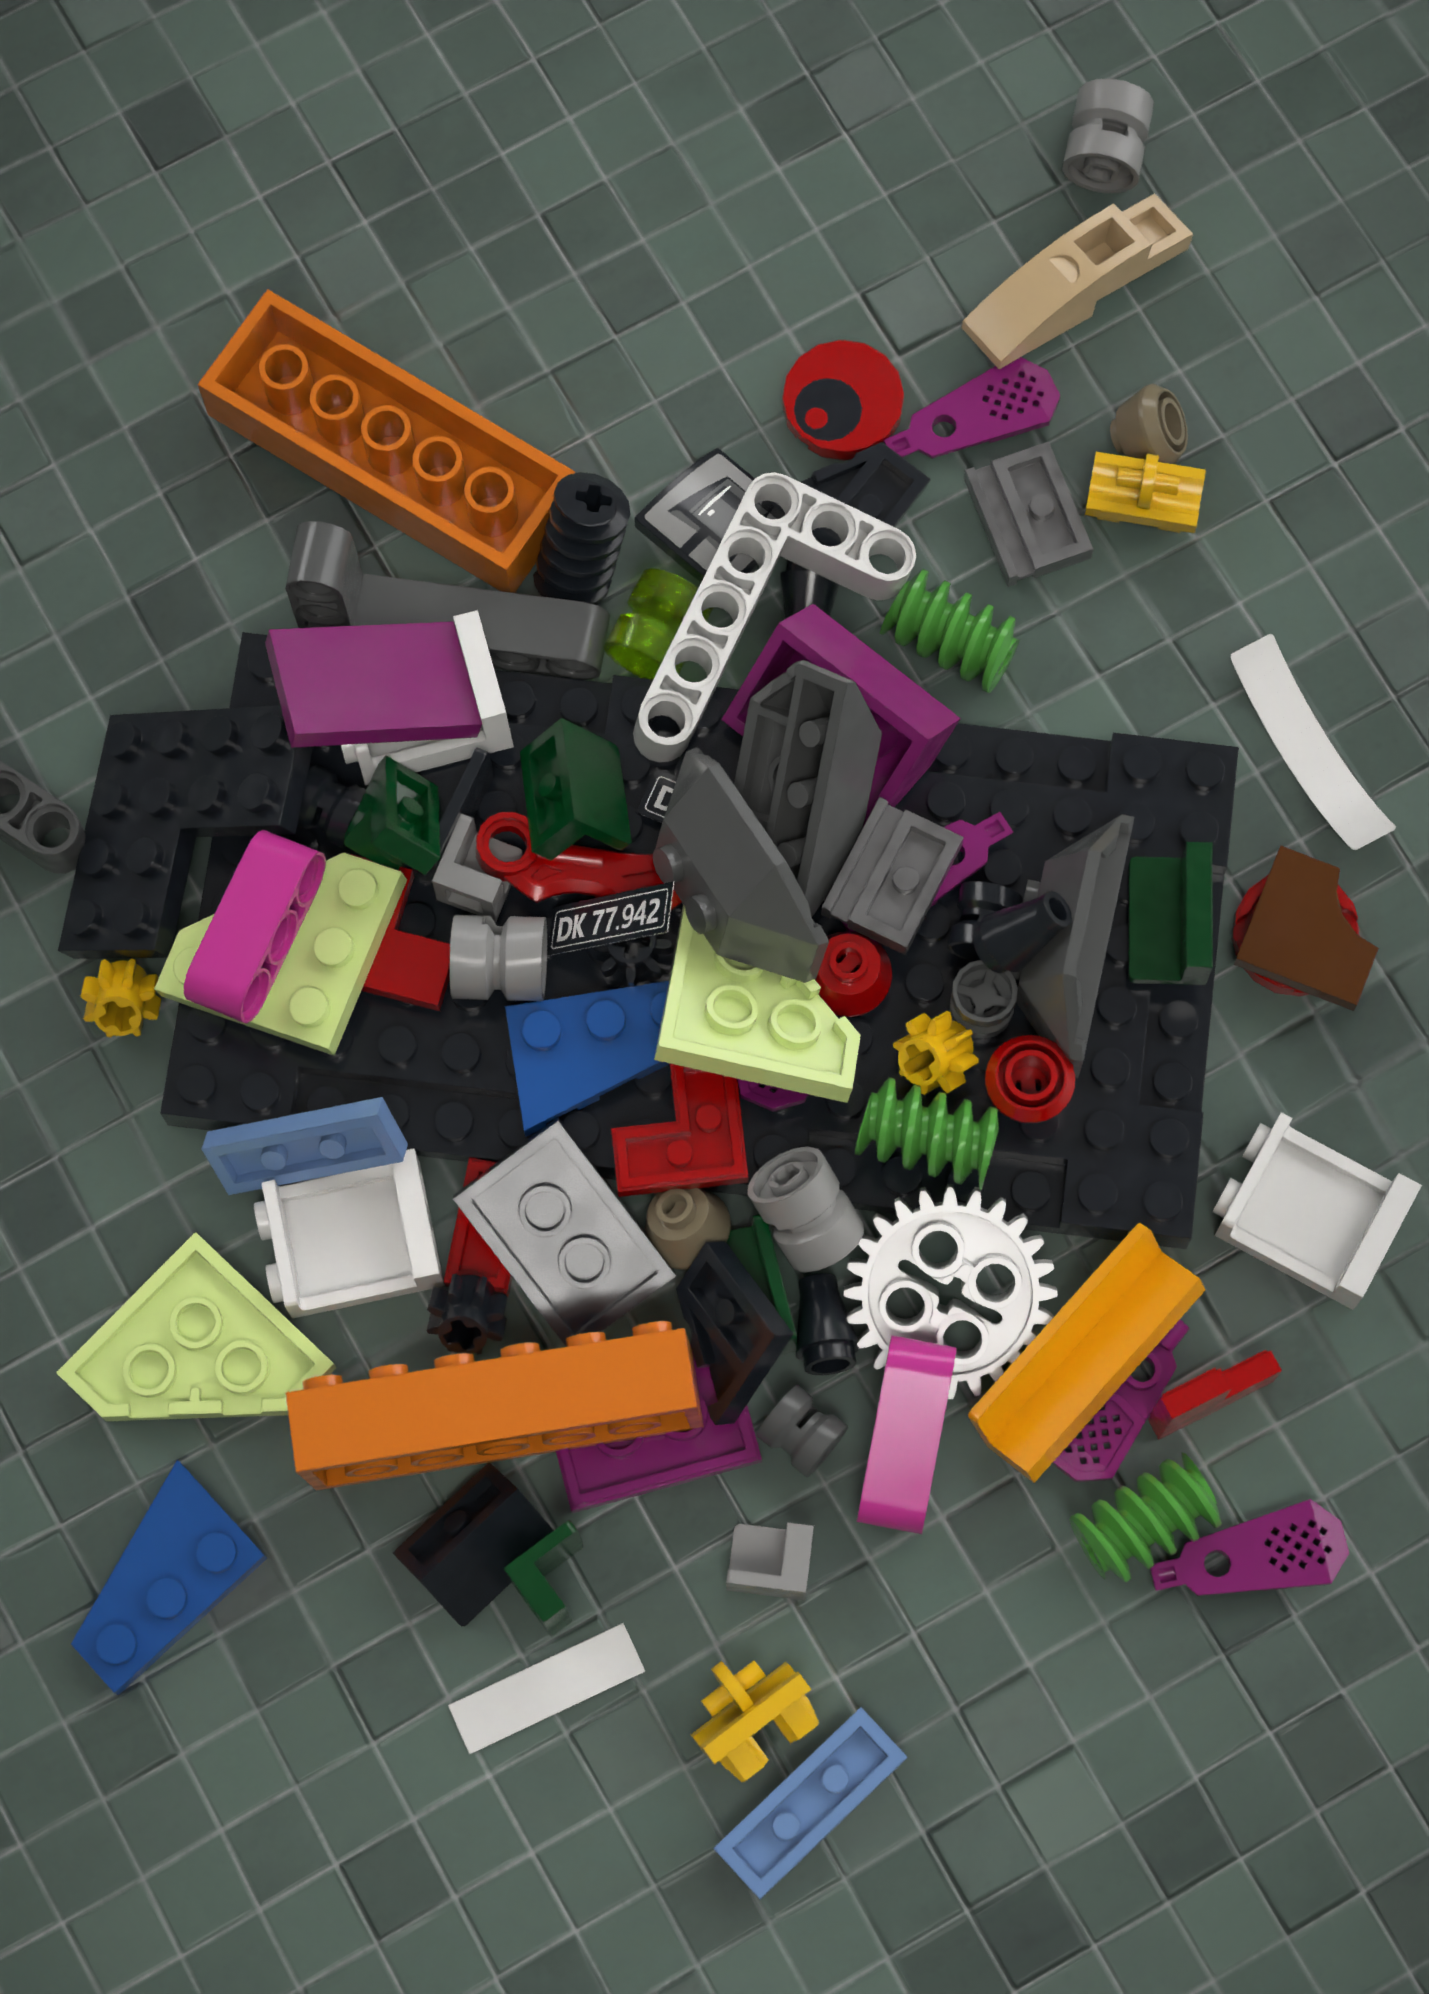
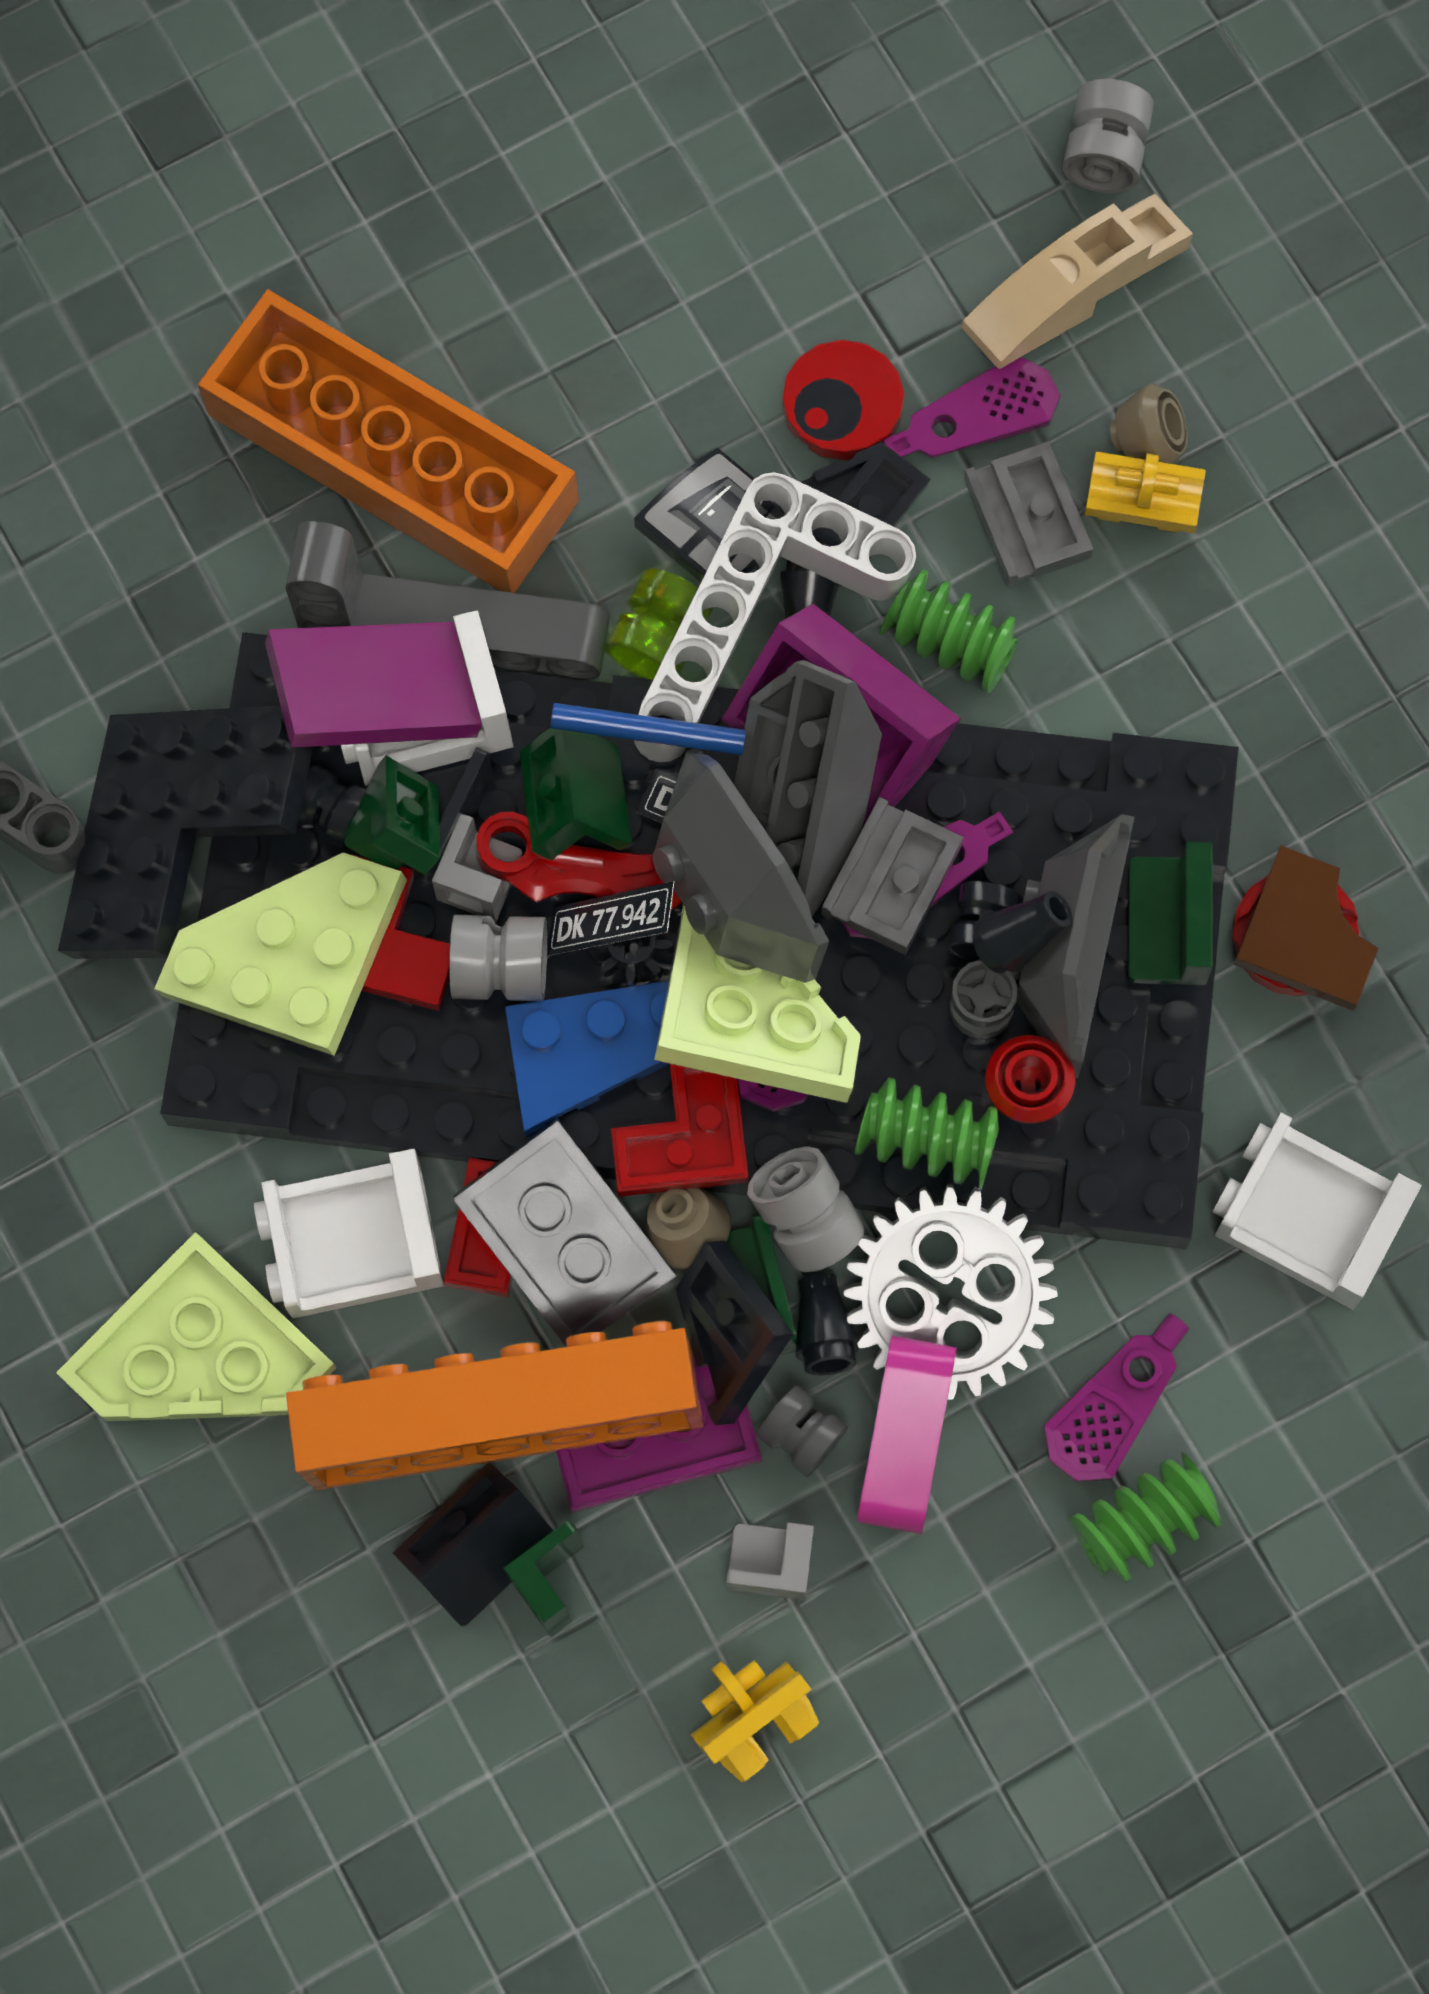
blue wing [71,1459,267,1695] -> none
yellow gear [80,958,161,1038] -> none
dark pink beam [184,830,326,1023] -> none
medium blue plate [202,1097,408,1195] -> none
black gear [427,1273,508,1355] -> none
white sticker [448,1623,645,1754] -> none
black piece [533,472,631,605] -> none
medium blue plate [714,1707,907,1900] -> none
red cone [815,931,892,1017] -> none
yellow gear [893,1011,979,1095] -> none
light orange panel [968,1223,1206,1483] -> none
red tile [1148,1350,1282,1440] -> none
magenta piece [1150,1499,1349,1596] -> none
white sticker [1230,634,1396,850] -> none
none -> blue bar [550,703,746,755]

